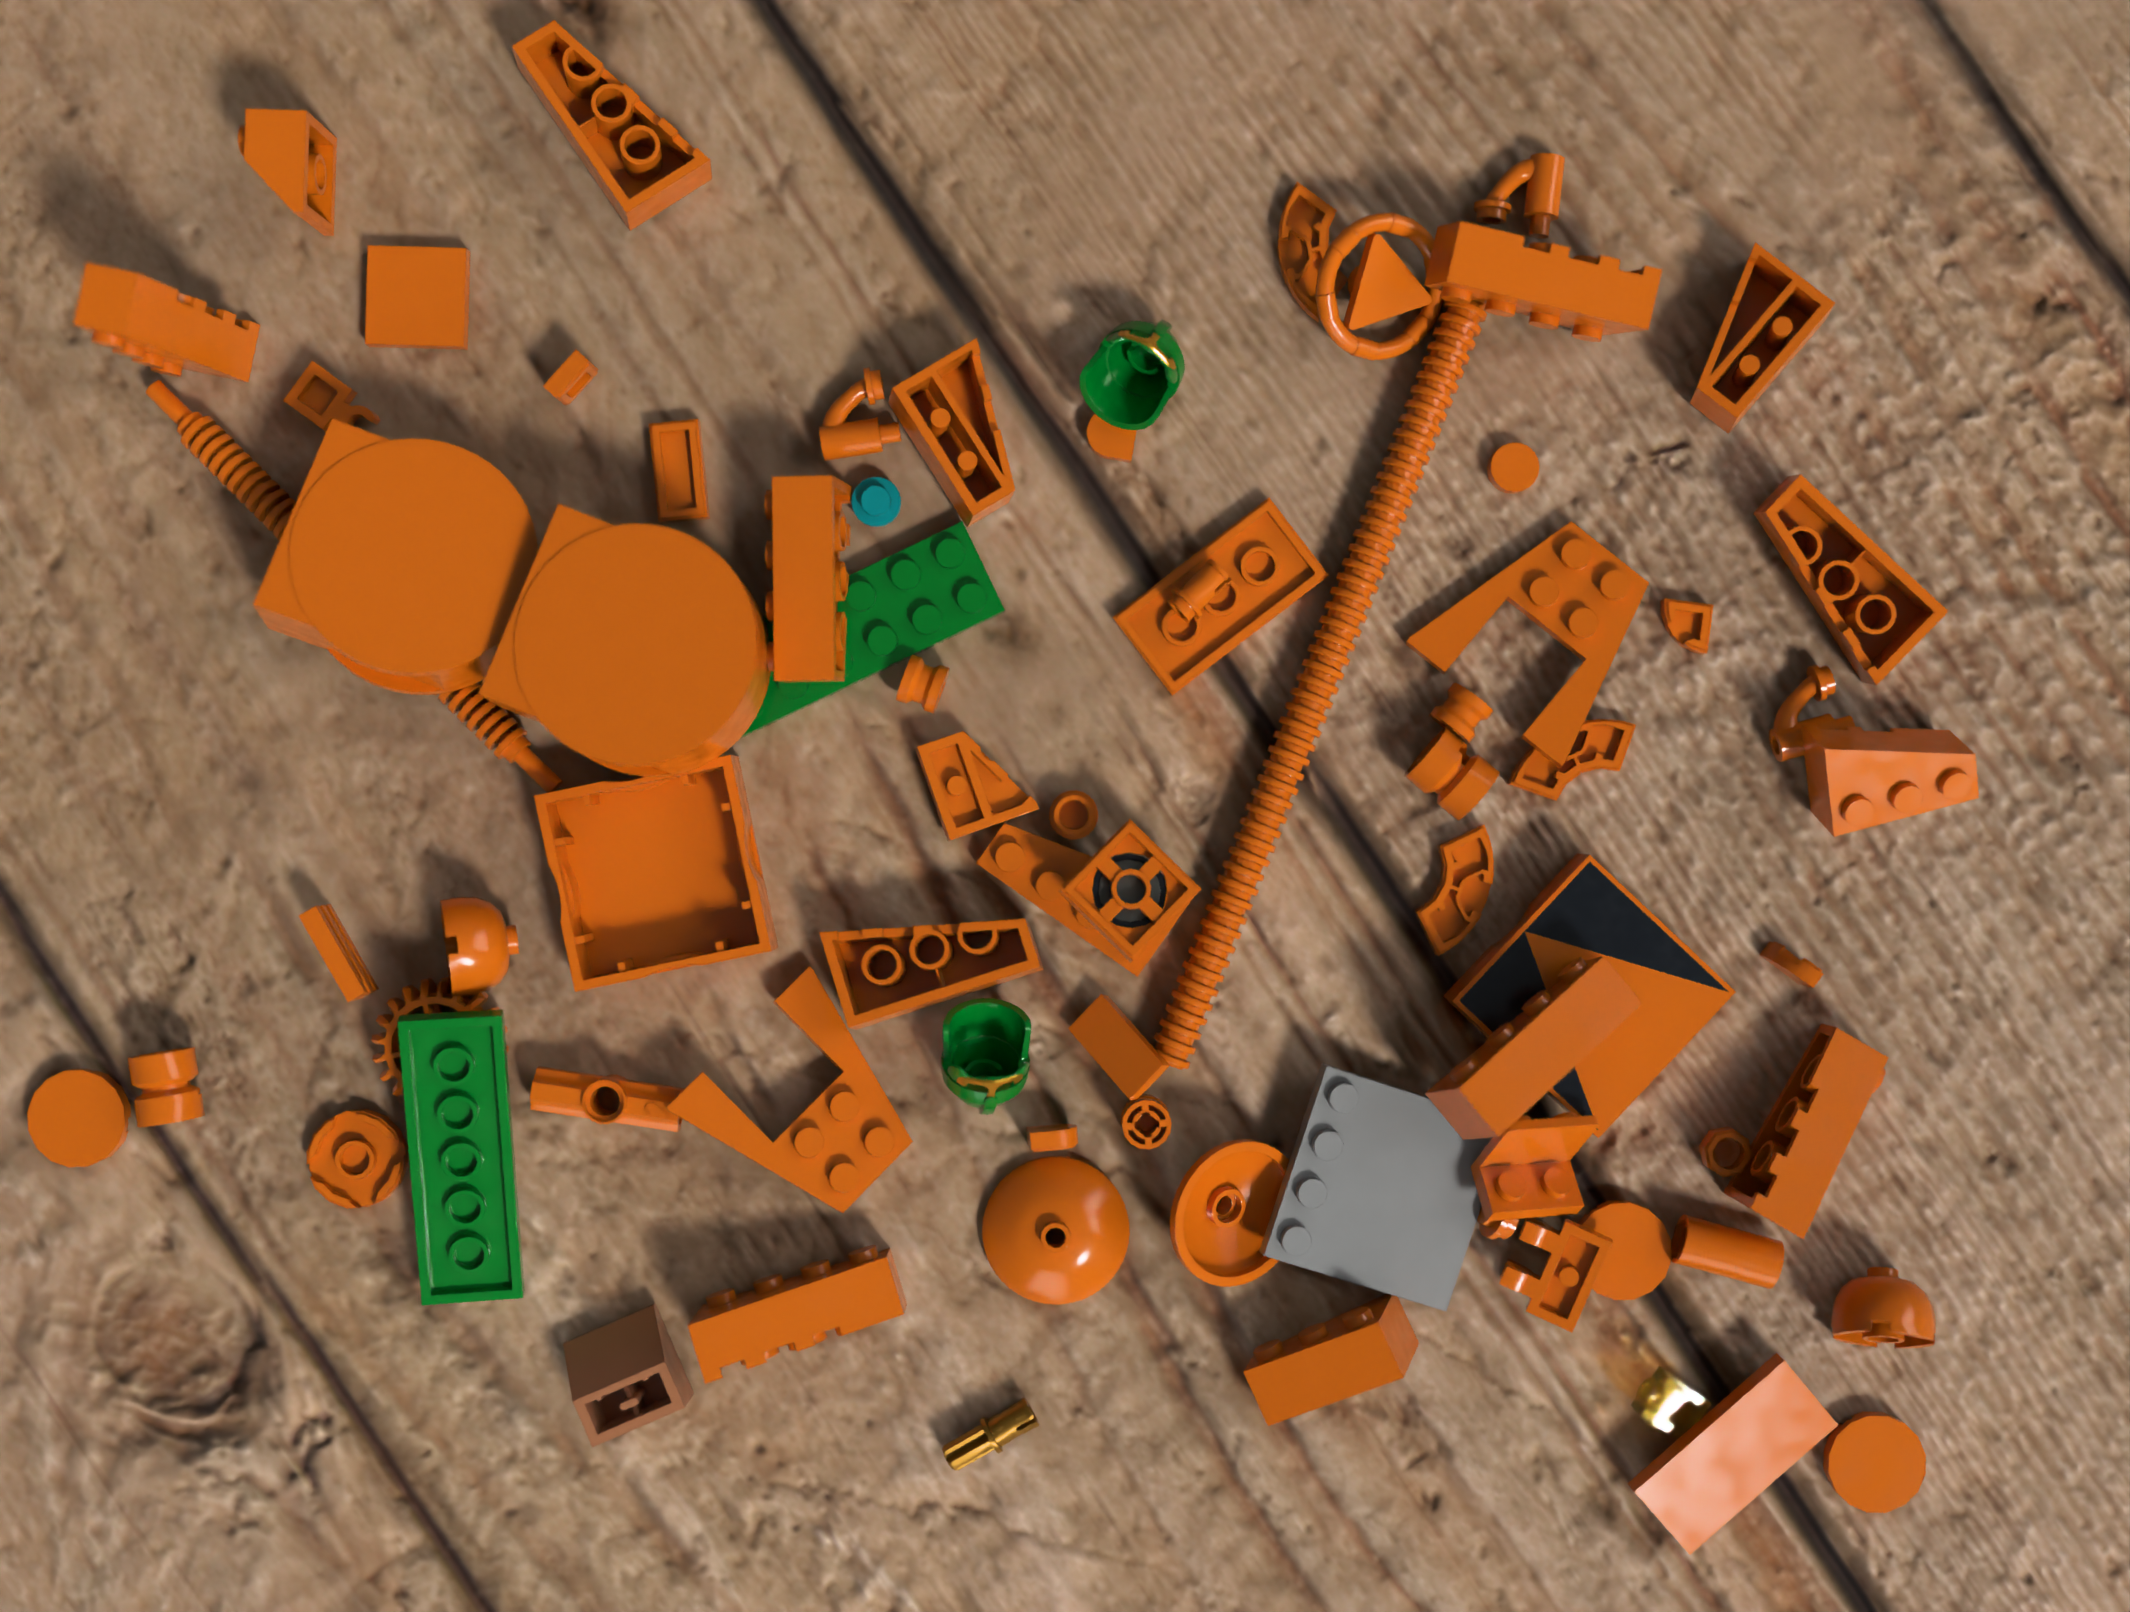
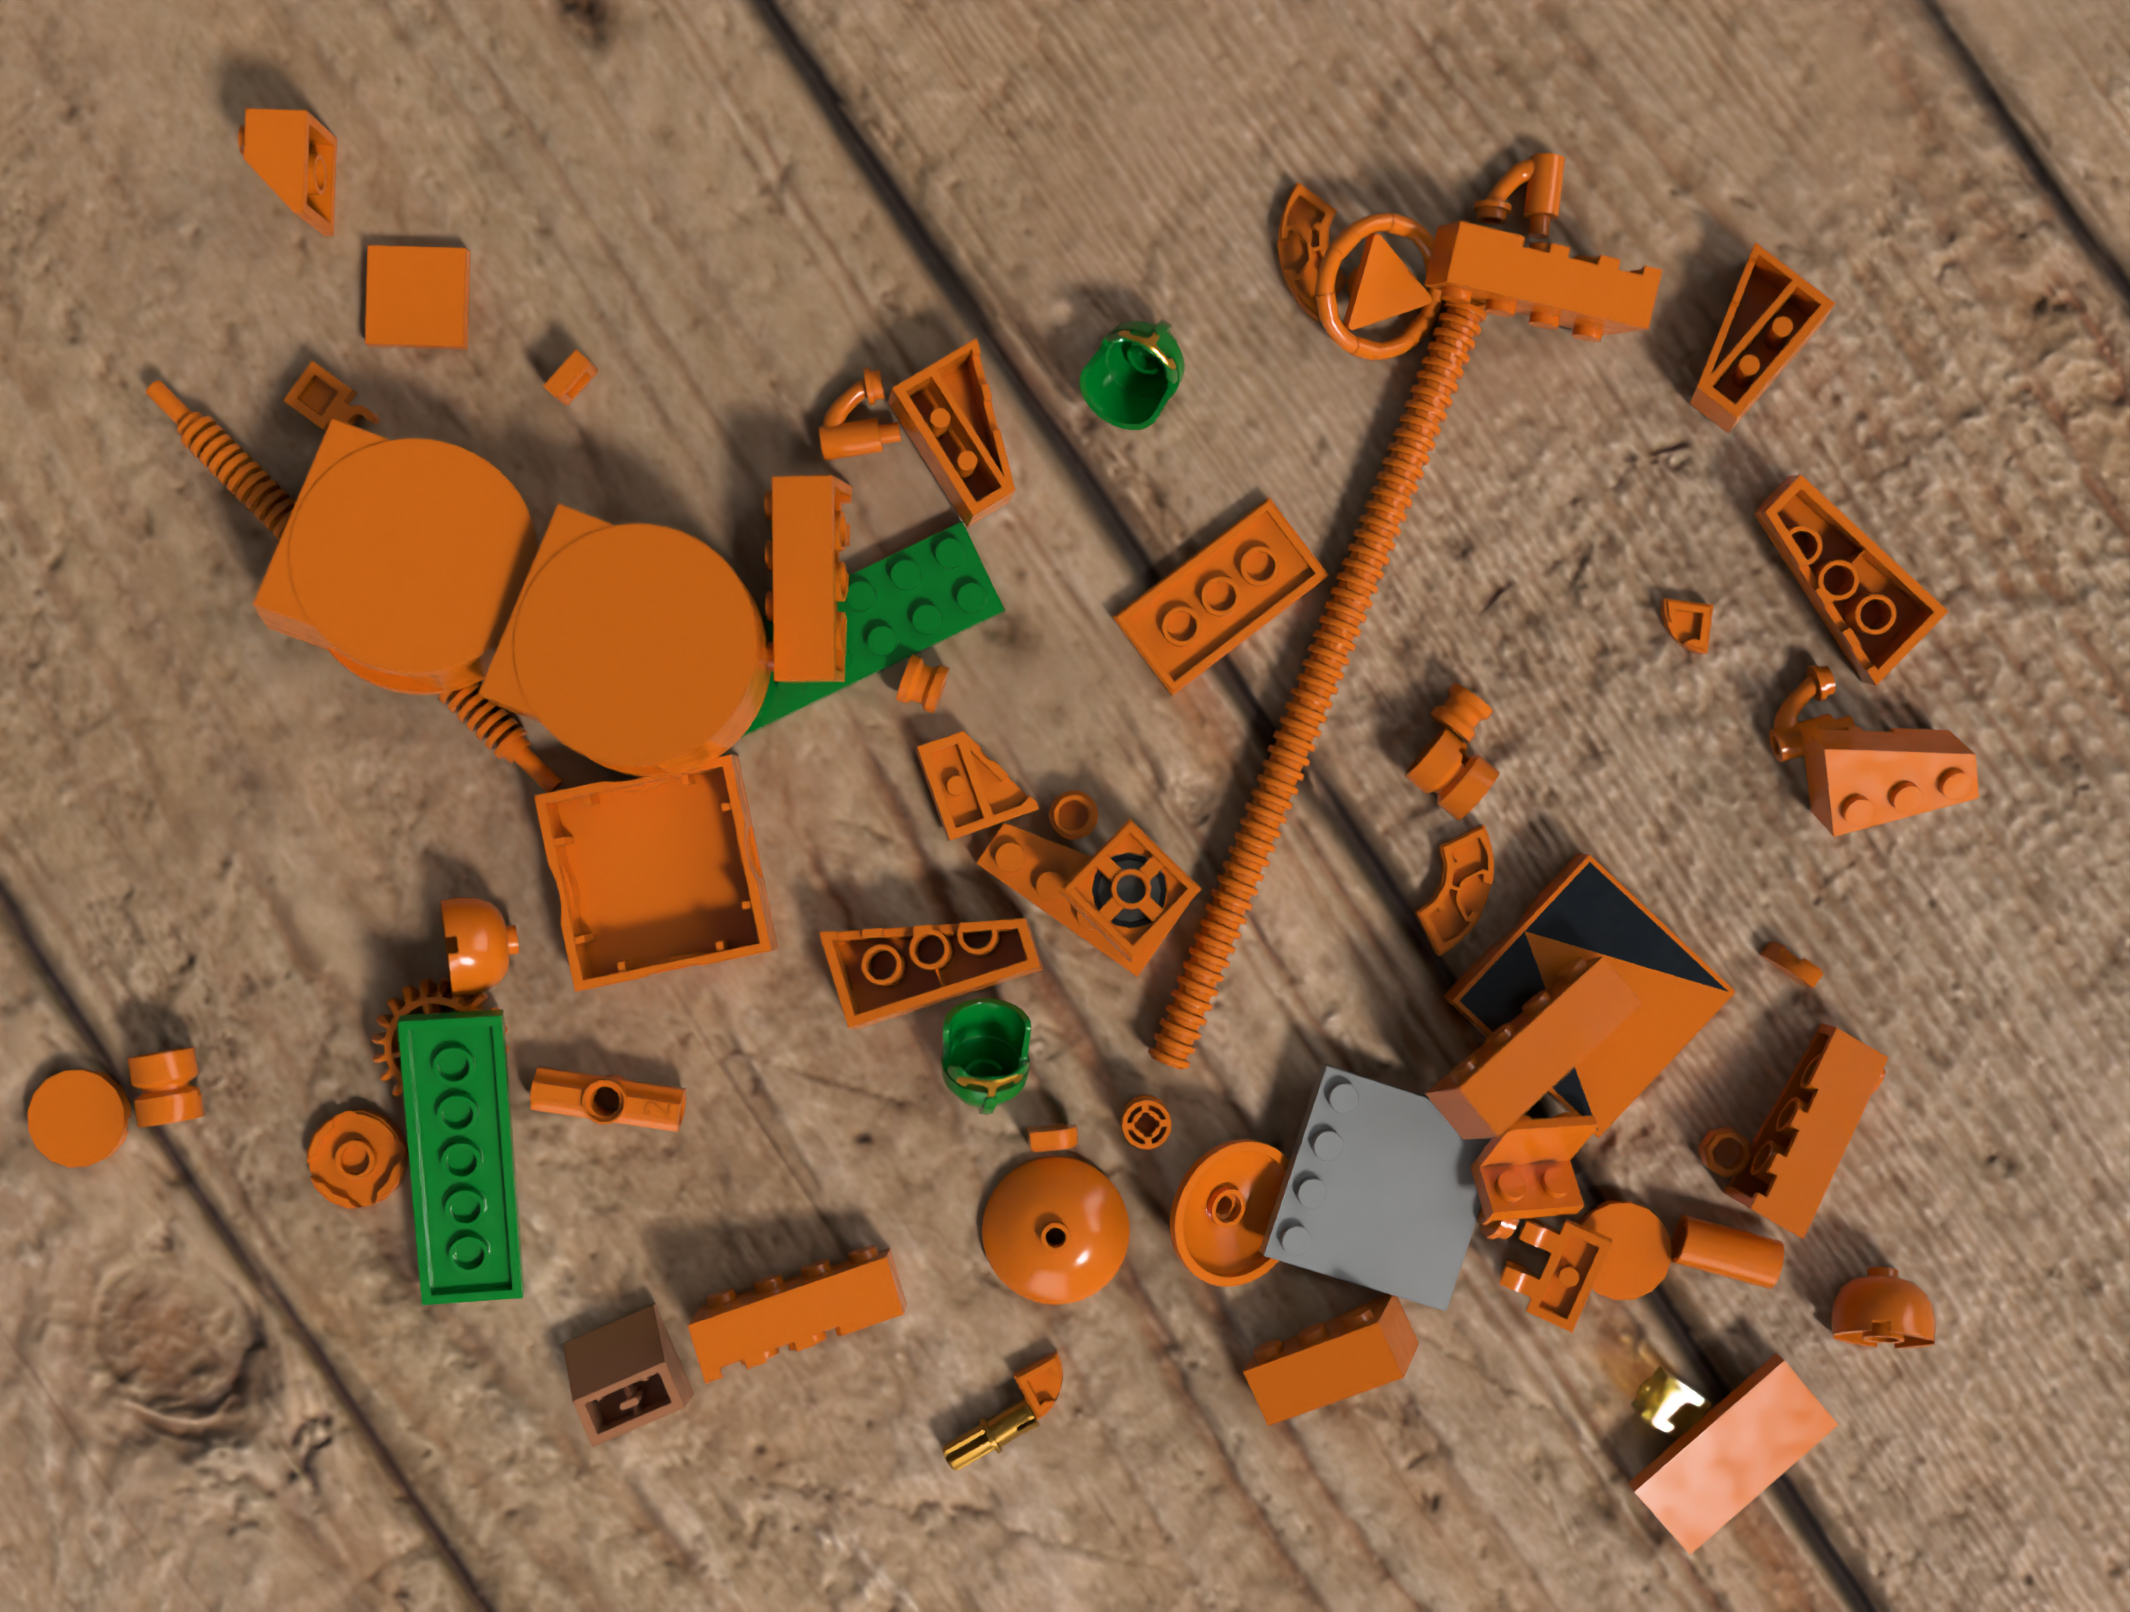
orange wedge [73,262,260,383] -> none
orange tile [298,904,379,1002] -> none
orange wedge [512,20,712,231] -> none
orange tile [649,419,710,524] -> none
orange wing [665,966,913,1213] -> none
teal plate [852,477,901,527] -> none
orange tile [1068,994,1169,1101] -> none
orange tile [1087,414,1137,463] -> none
orange pin [1167,559,1232,622] -> none
orange wing [1405,521,1649,768] -> none
orange tile [1487,442,1540,494] -> none
orange tile [1507,719,1636,801] -> none
orange tile [1823,1411,1926,1513] -> none
none -> orange tile [1014,1350,1063,1420]

